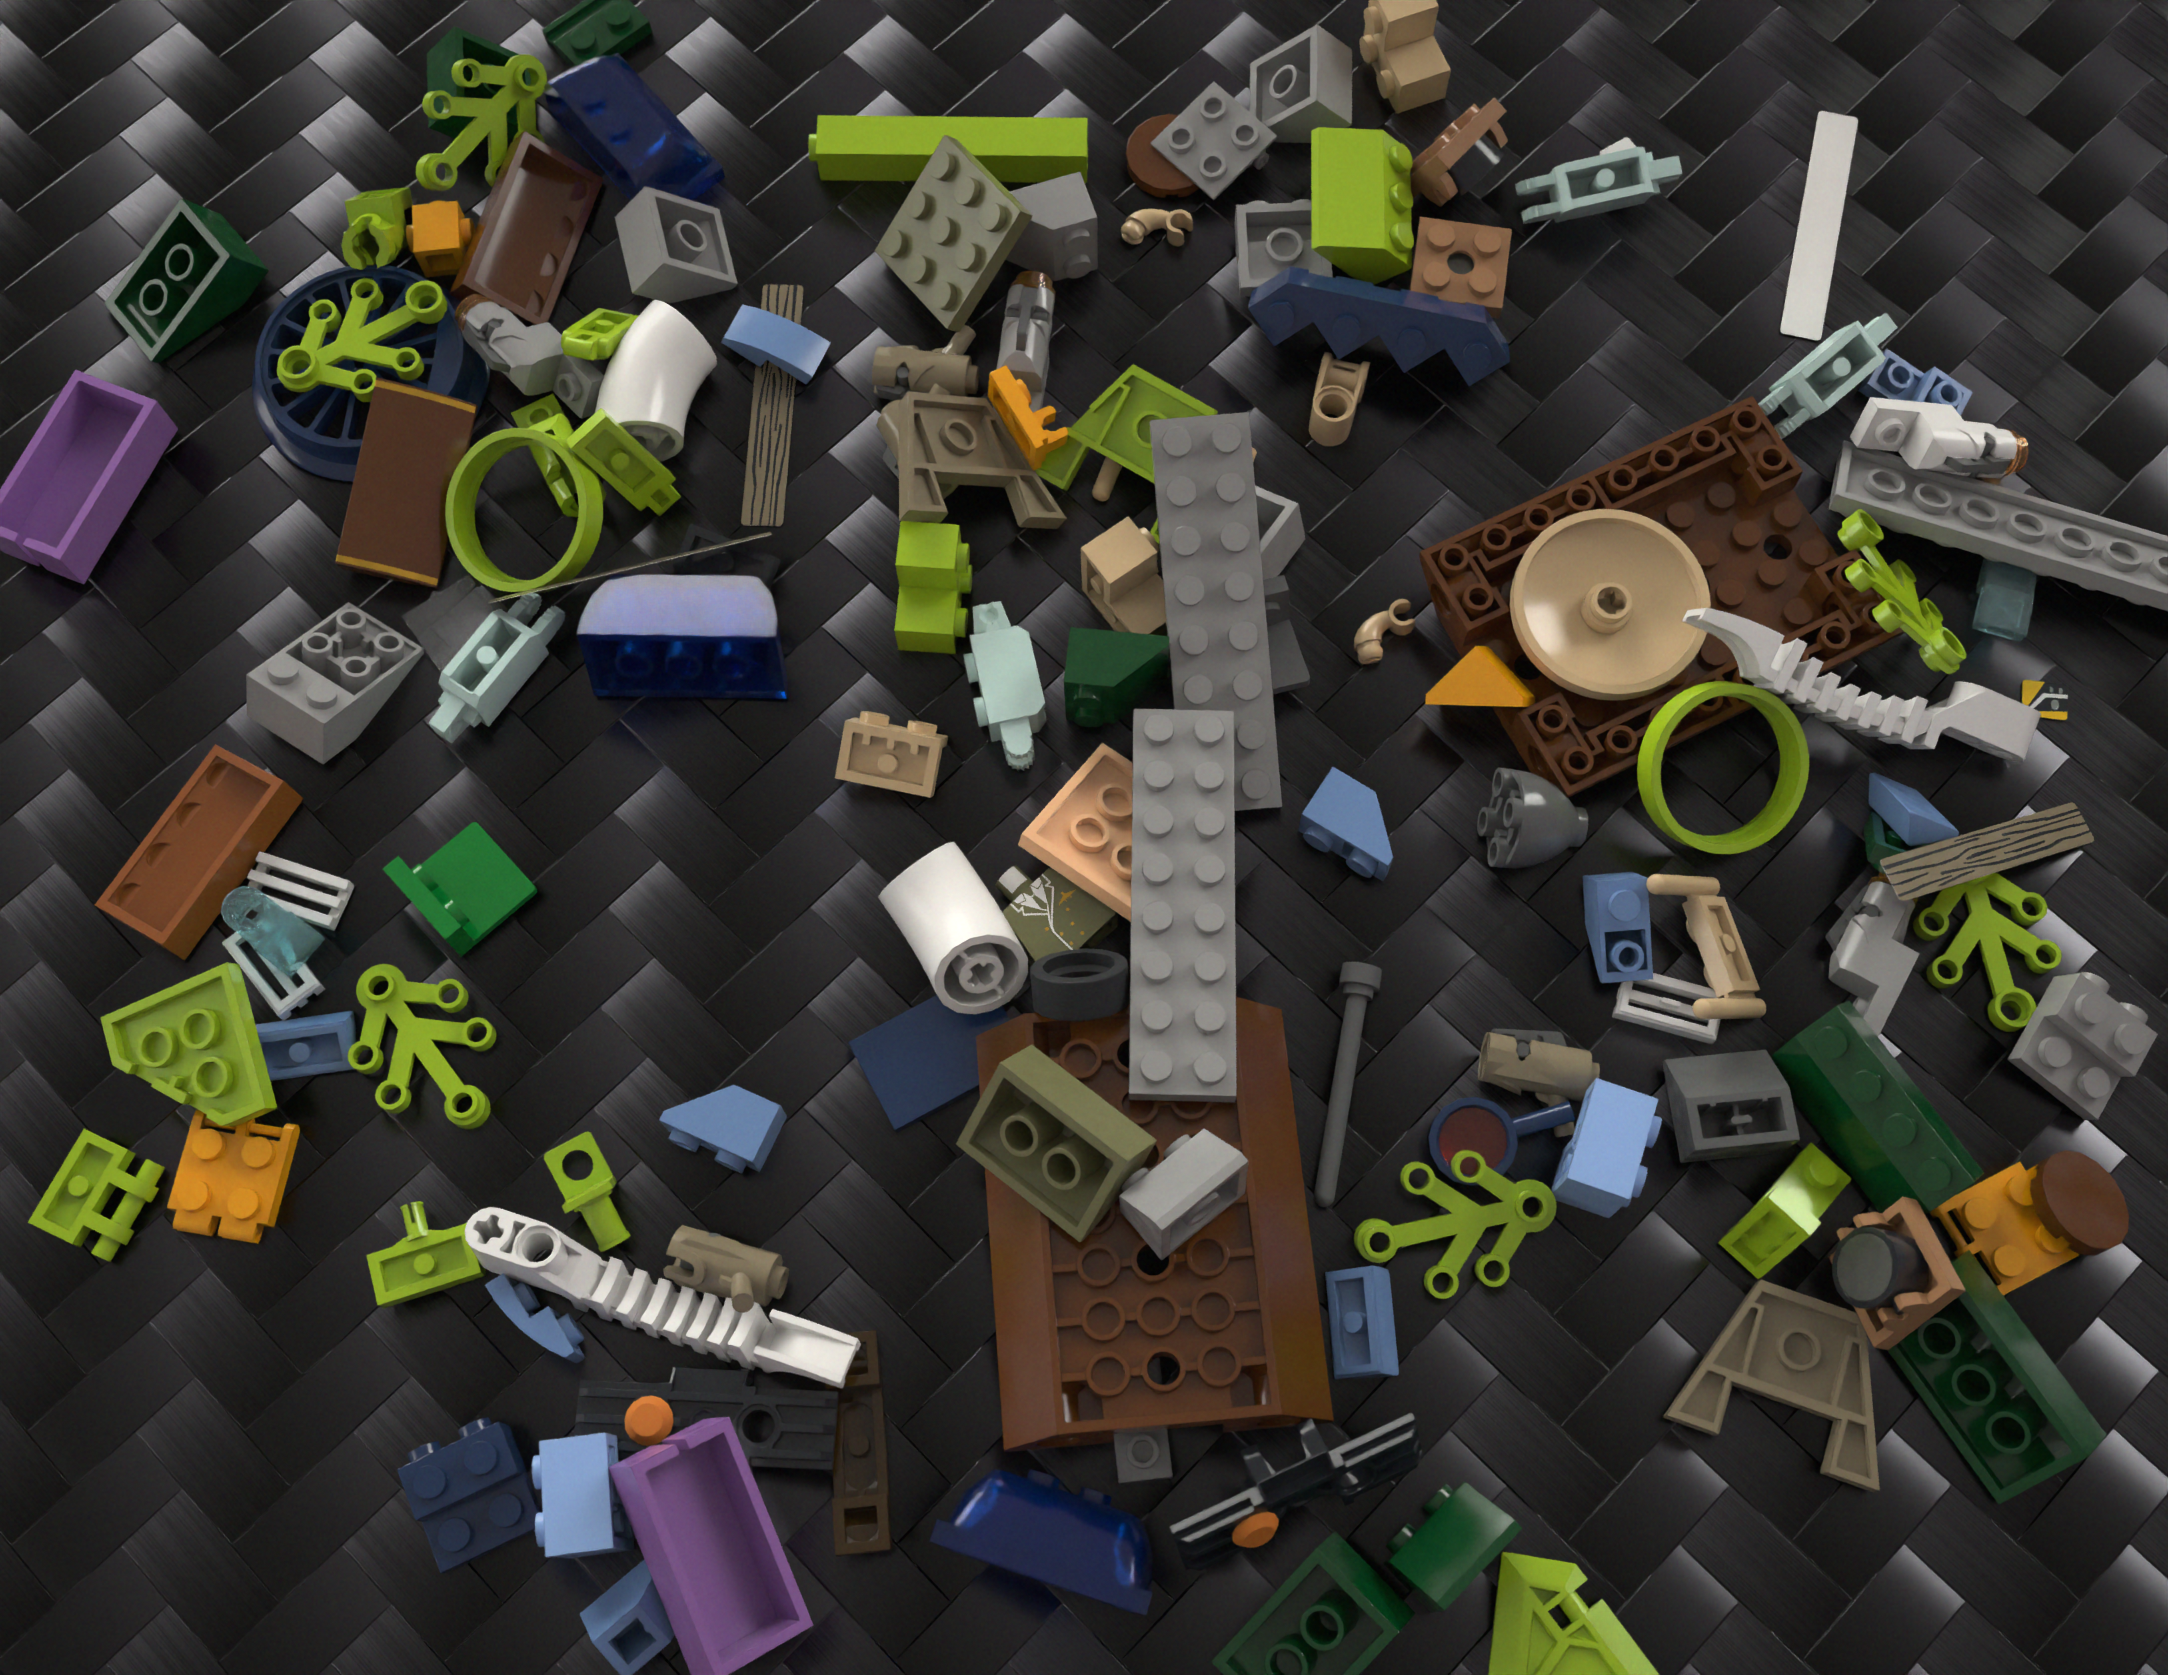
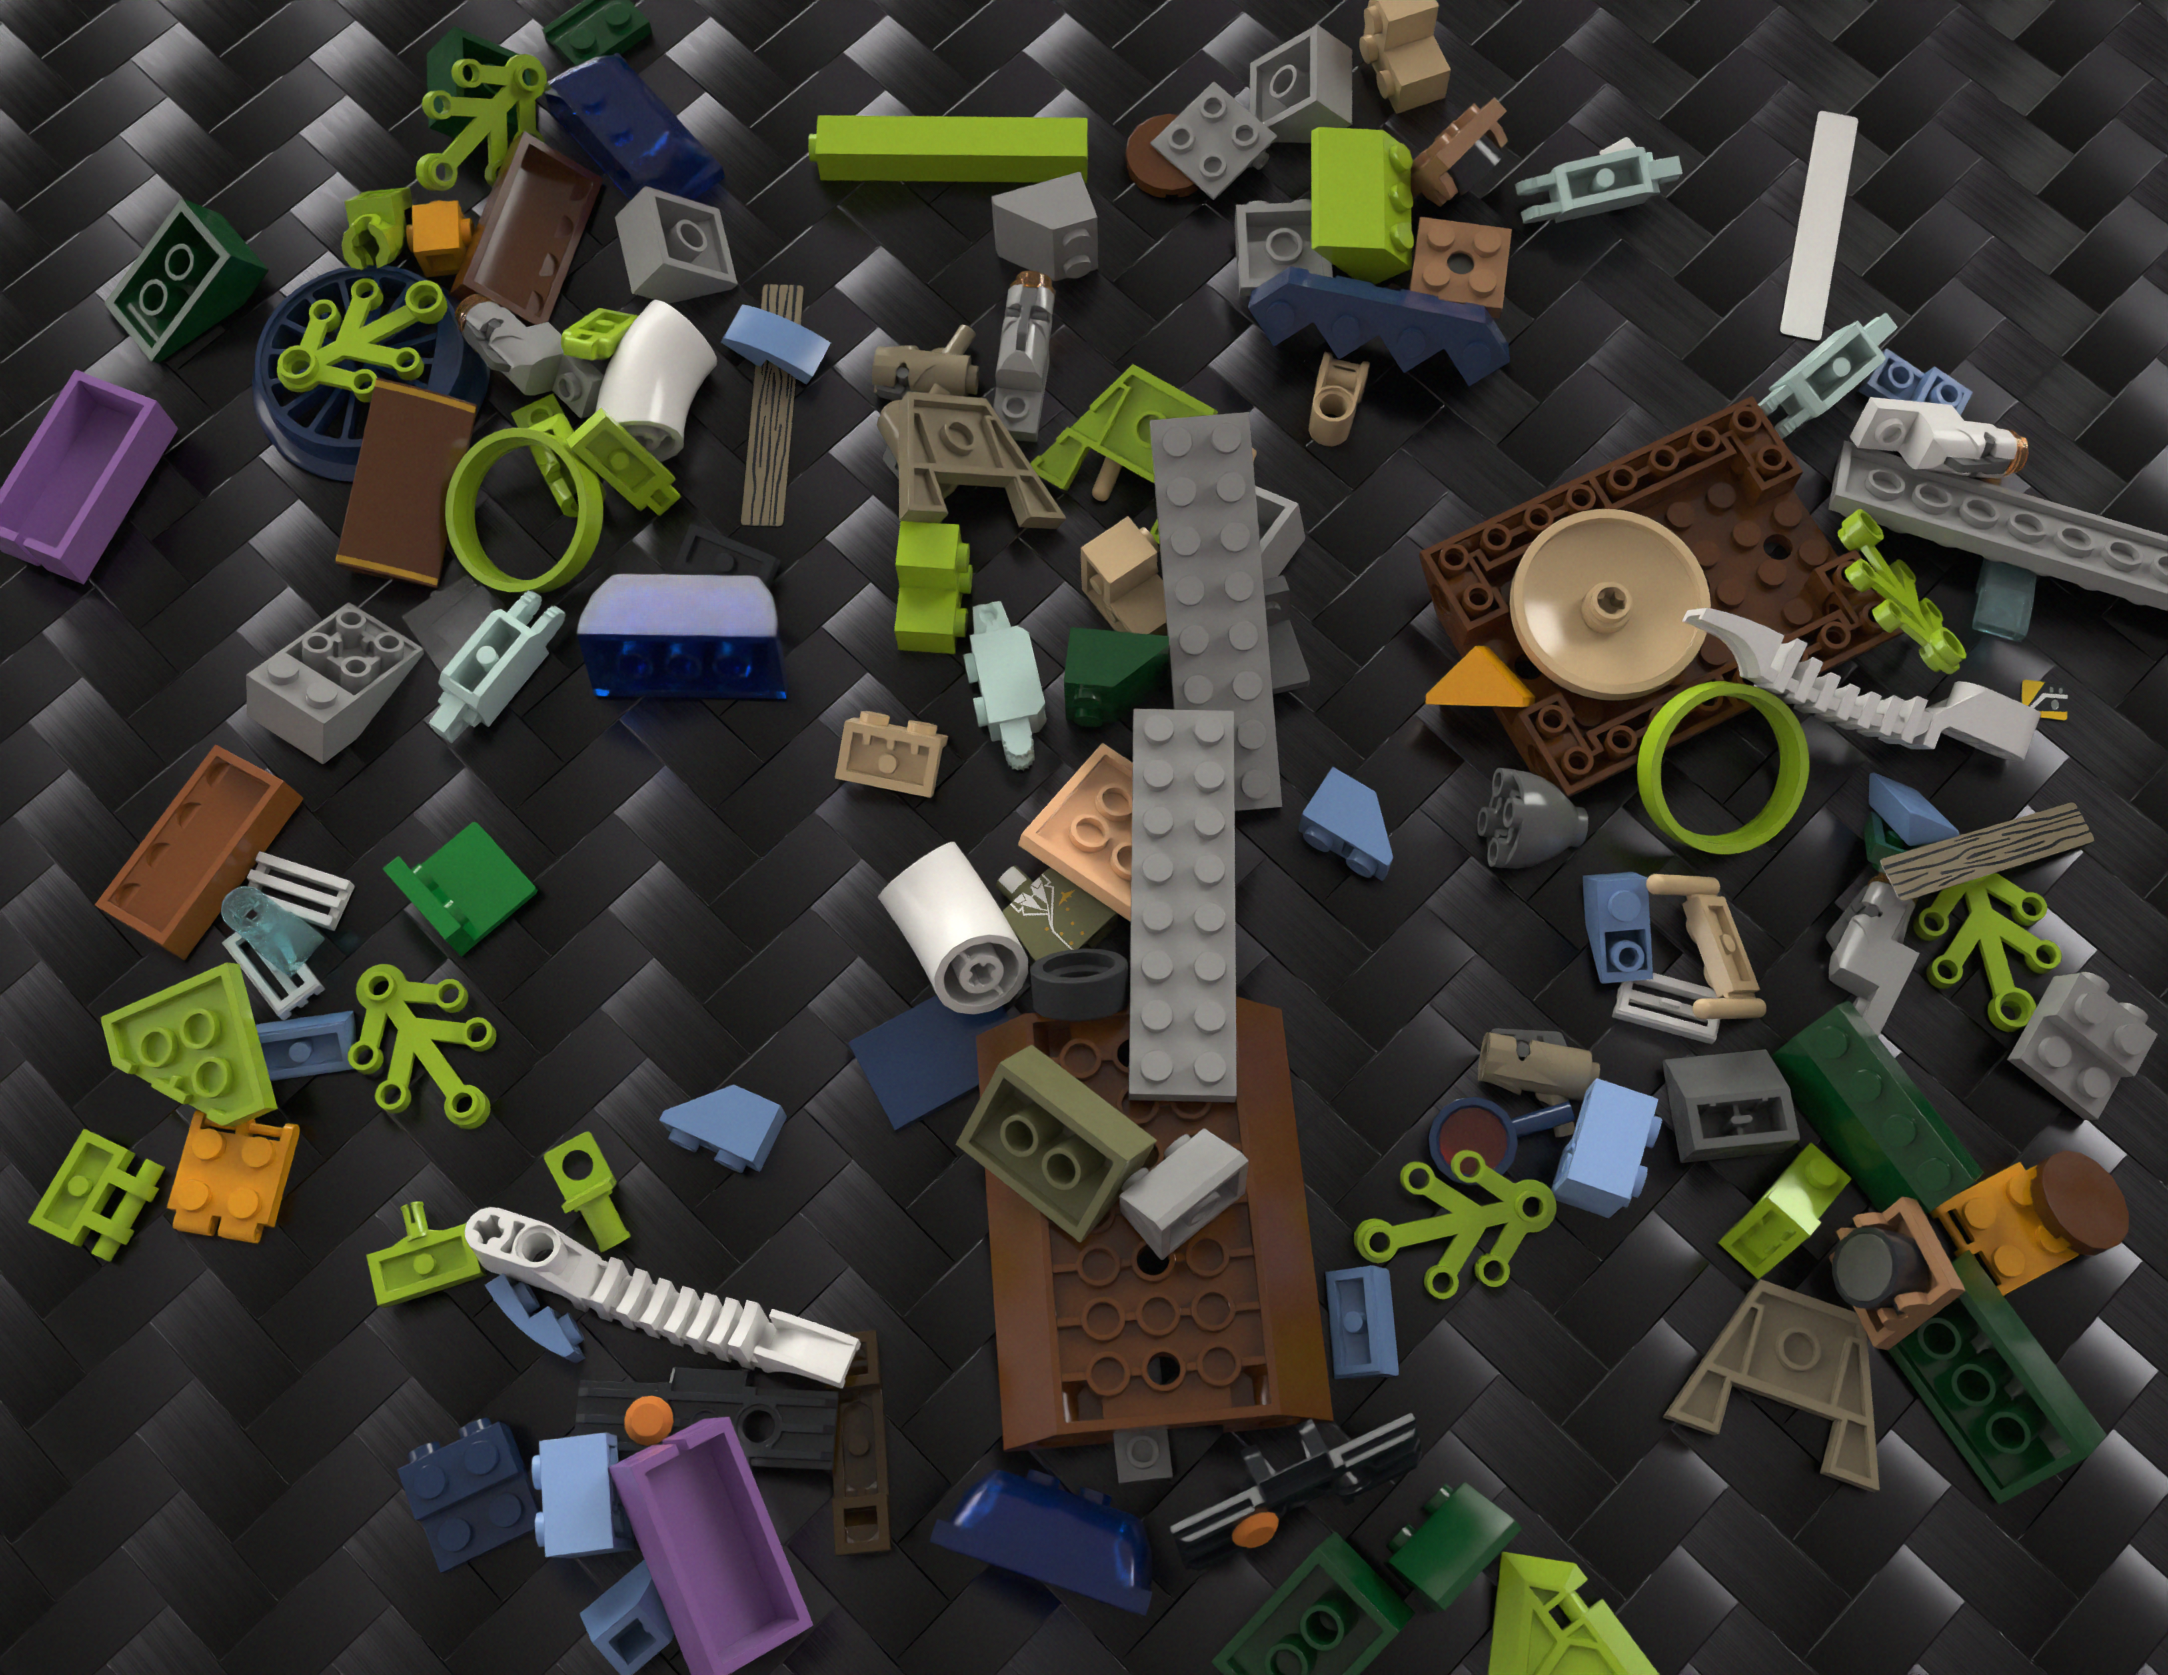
sticker [488,532,772,603] -> none
dark tan piece [663,1225,789,1313] -> none
olive plate [875,135,1033,332] -> none
light orange plate [988,365,1068,471] -> none
tan arm [1121,209,1193,247] -> none
dark grey piece [1314,962,1382,1207] -> none
tan arm [1354,599,1416,665] -> none

